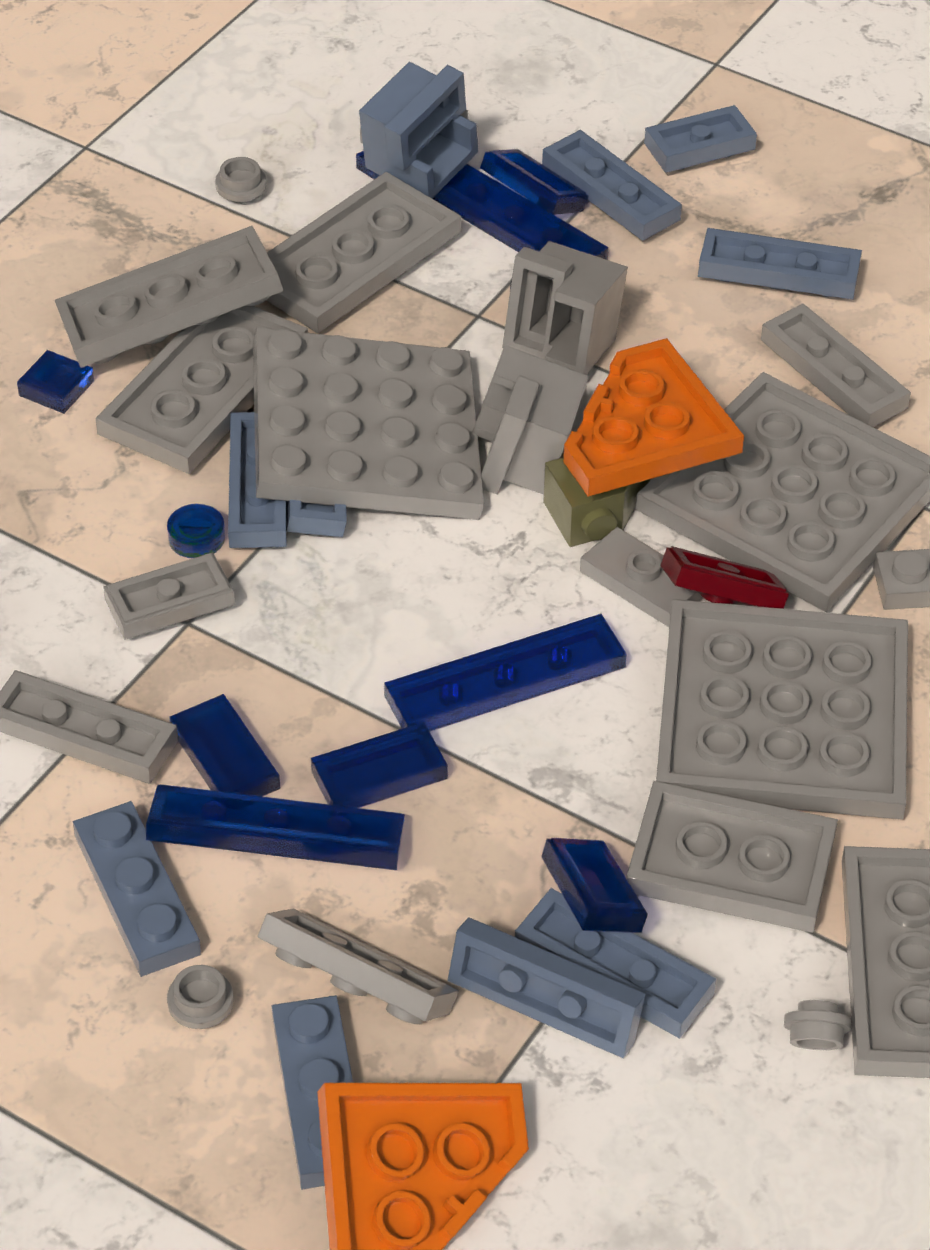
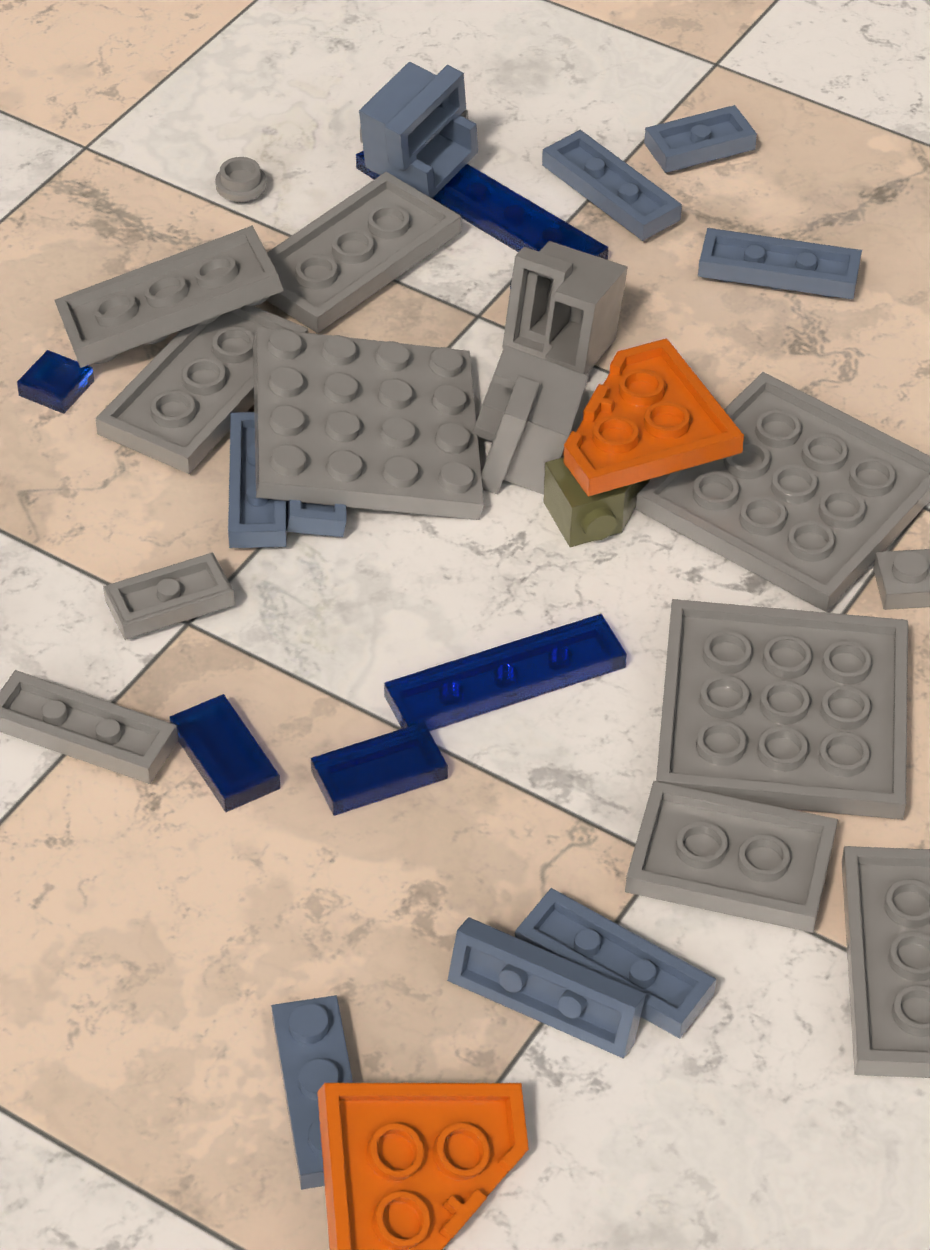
sand blue plate [73,801,201,977] -> none
clear blue tile [146,784,405,870] -> none
clear blue tile [167,504,225,558] -> none
light grey plate [167,965,234,1029] -> none
light grey plate [258,908,459,1024] -> none
clear blue tile [480,149,589,215] -> none
clear blue tile [541,838,648,933] -> none
light grey plate [580,527,703,627] -> none
dark red plate [660,546,789,609] -> none
light grey plate [761,303,911,427] -> none
light grey plate [784,1000,851,1050] -> none

